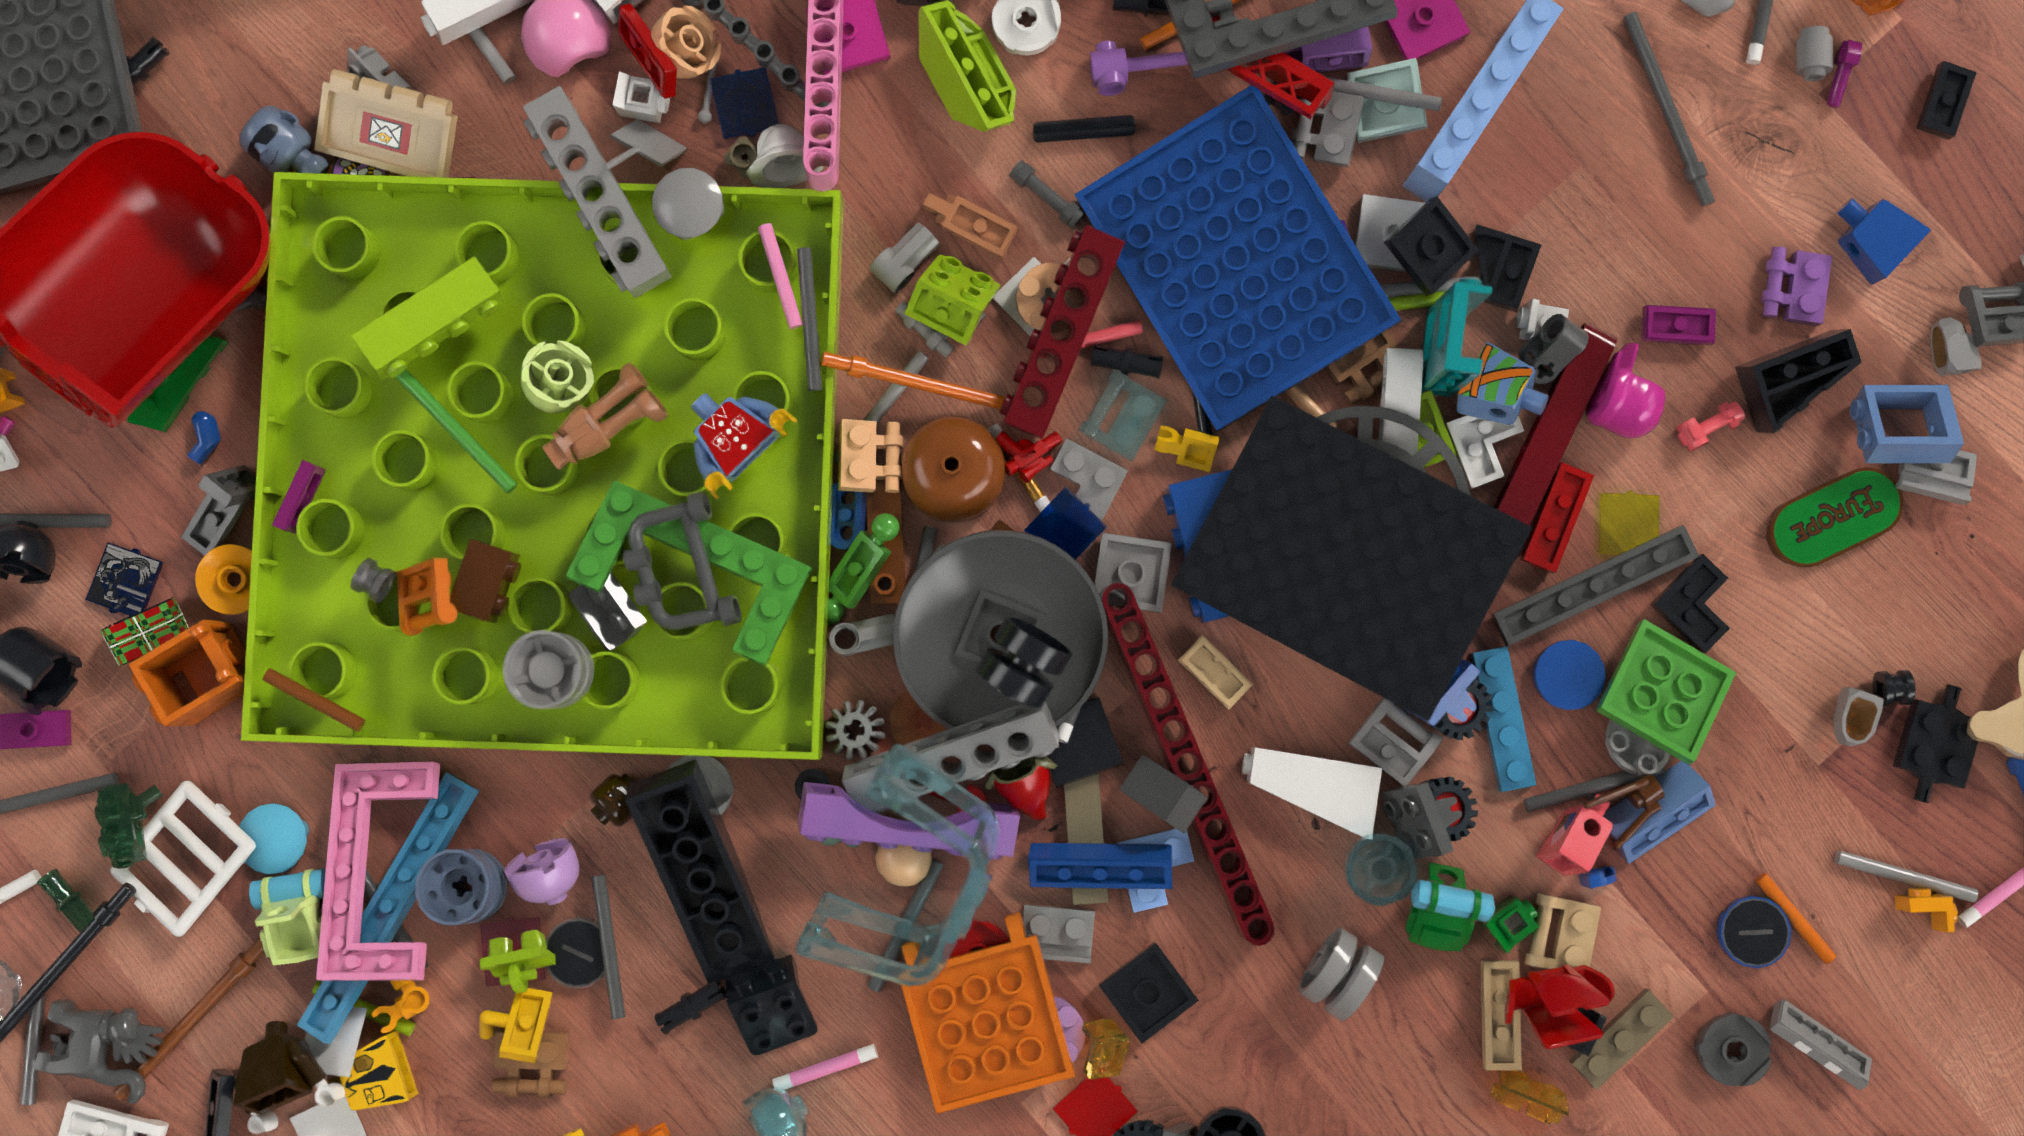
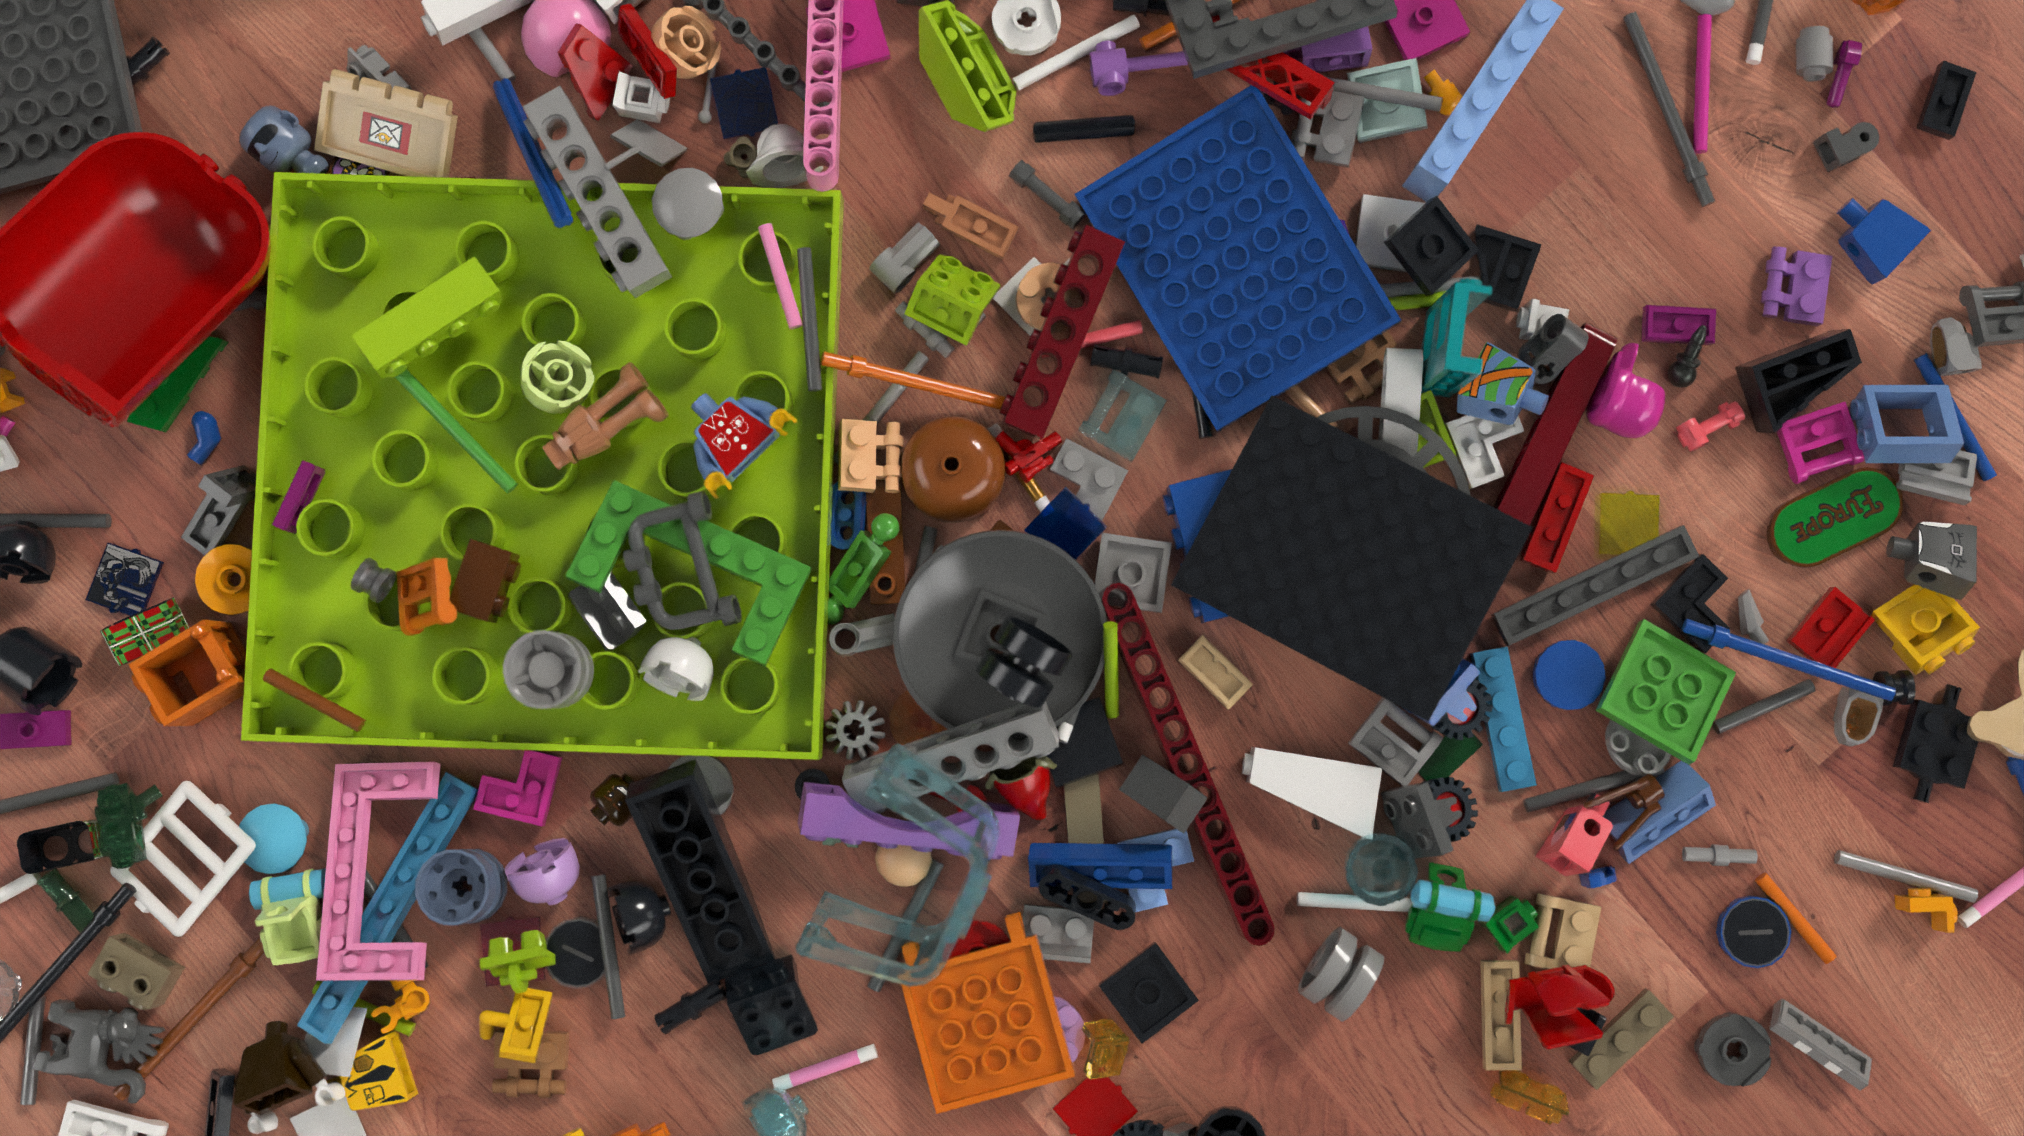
yellow plate [1154,426,1219,472] -> none
none -> black piece [17,820,109,874]
none -> dark tan brick [87,933,185,1010]
none -> dark pink plate [473,750,562,826]
none -> blue axle [492,78,573,228]
none -> red wing [557,23,634,121]
none -> black cylinder [608,881,671,955]
none -> white cylinder [638,635,714,701]
none -> white bar [1012,15,1140,91]
none -> black beam [1039,864,1136,930]
none -> lime bar [1103,621,1119,719]
none -> white bar [1296,892,1412,912]
none -> dark green sticker [1418,734,1483,781]
none -> light orange cylinder [1423,69,1462,116]
none -> pearl dark grey bar [1668,325,1707,388]
none -> blue bar [1681,619,1896,701]
none -> light grey bar [1682,844,1758,866]
none -> dark pink bar [1693,14,1712,154]
none -> dark grey bar [1712,679,1816,734]
none -> light grey bar [1738,589,1769,644]
none -> dark pink plate [1777,402,1864,484]
none -> red plate [1786,587,1875,668]
none -> dark grey leg [1813,122,1880,172]
none -> yellow plate [1871,584,1980,675]
none -> dark grey torso [1886,522,1977,600]
none -> blue bar [1914,353,1997,481]

